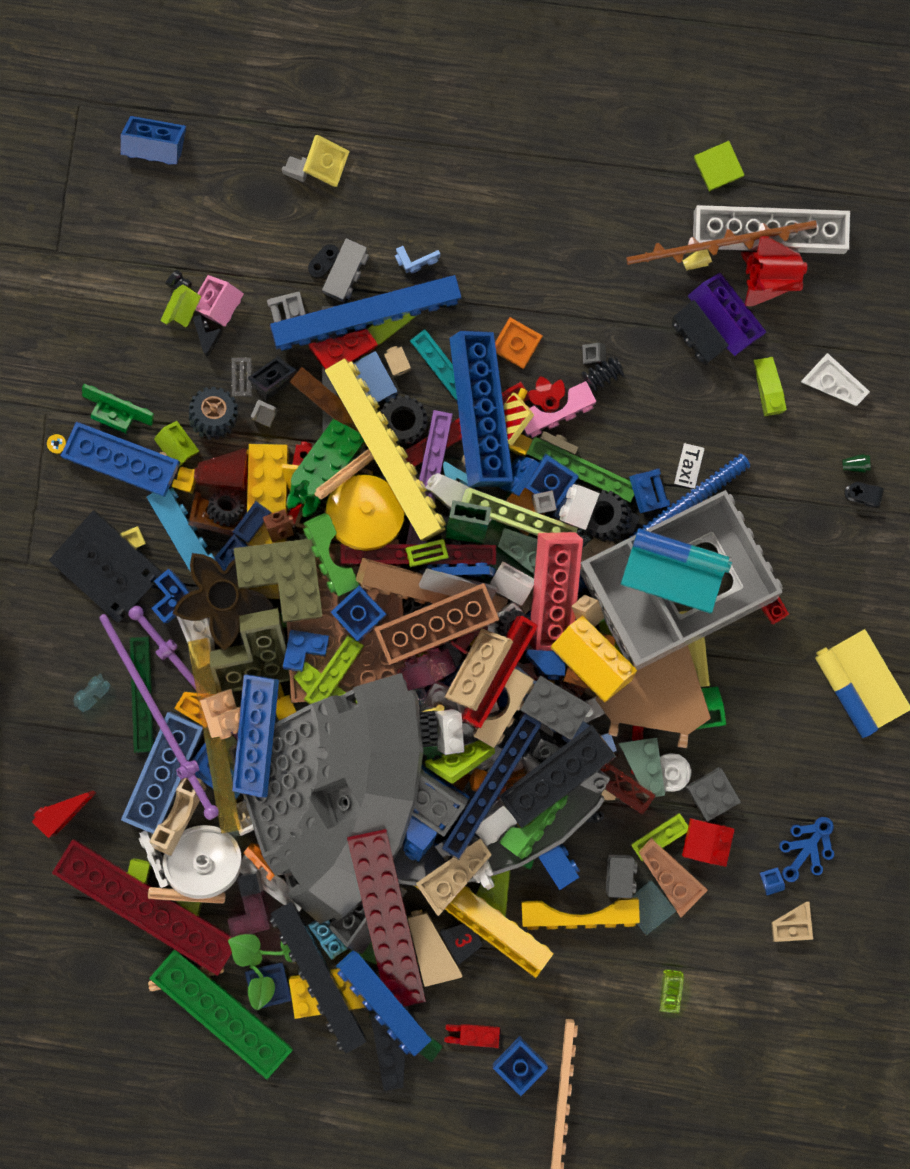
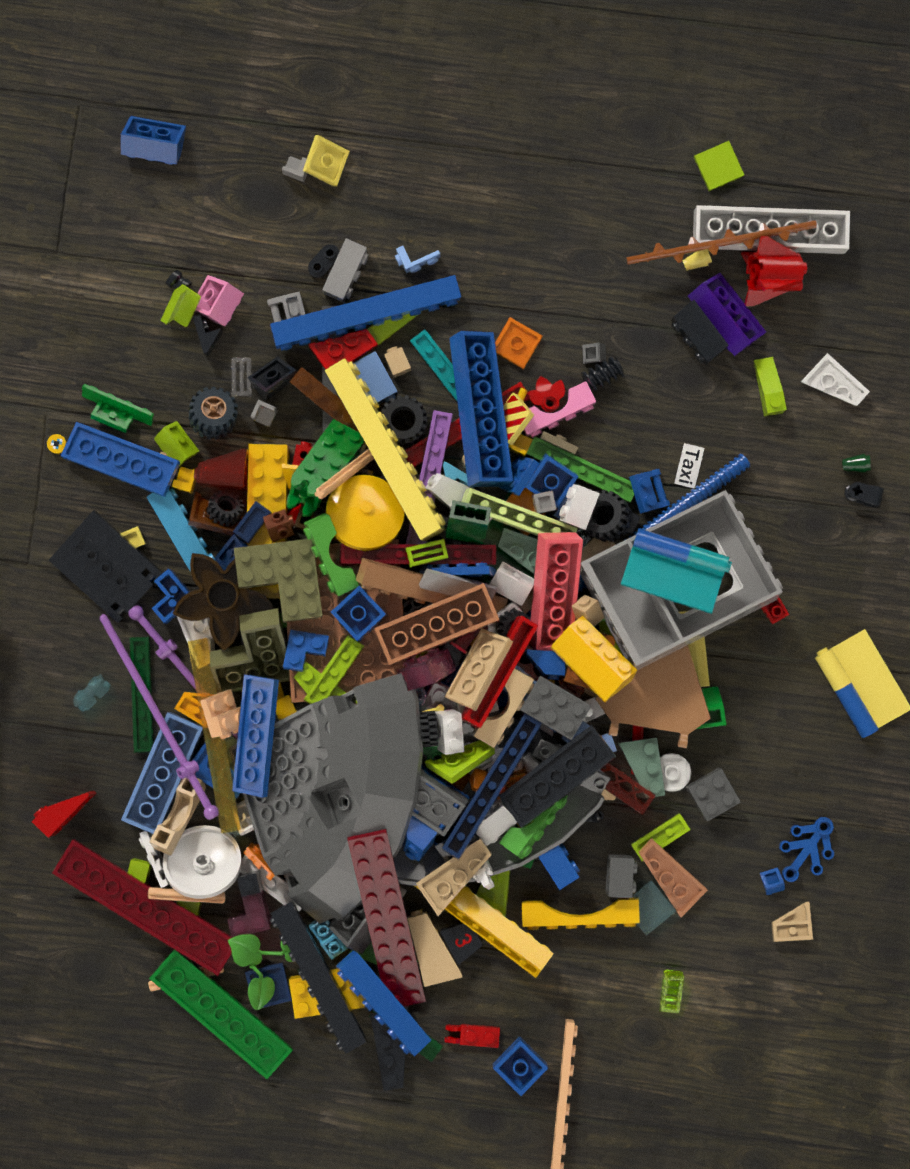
red slope [682,818,734,867] -> none

